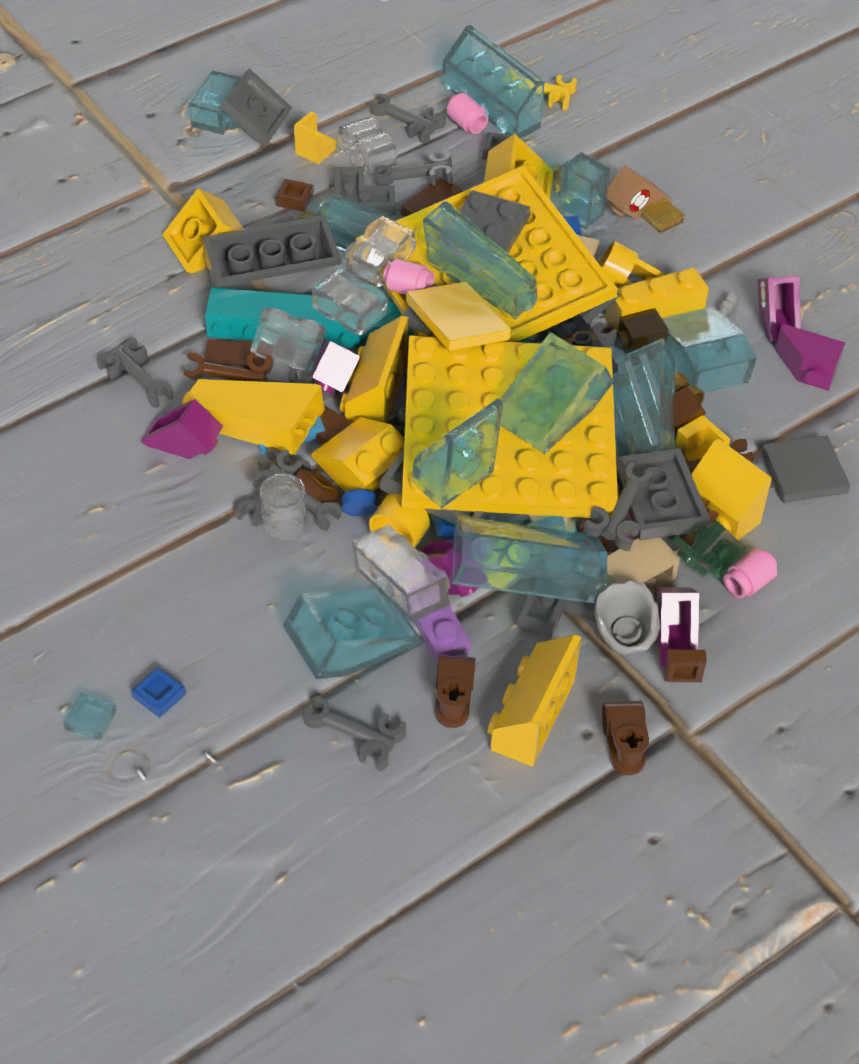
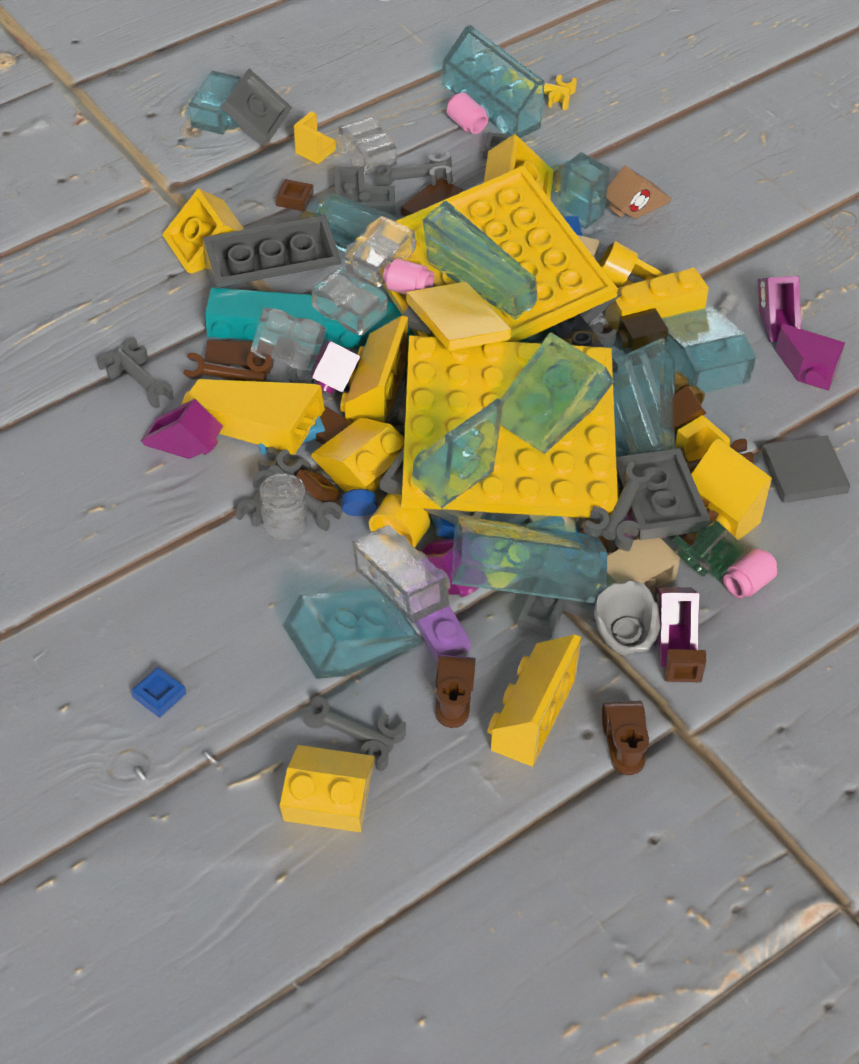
clear light blue tile [63,693,116,741] -> none
dark grey bar [370,94,446,144] -> none
dark grey plate [445,190,531,260] -> none
clear yellow tile [641,198,685,234] -> none
none -> yellow slope [280,745,375,833]

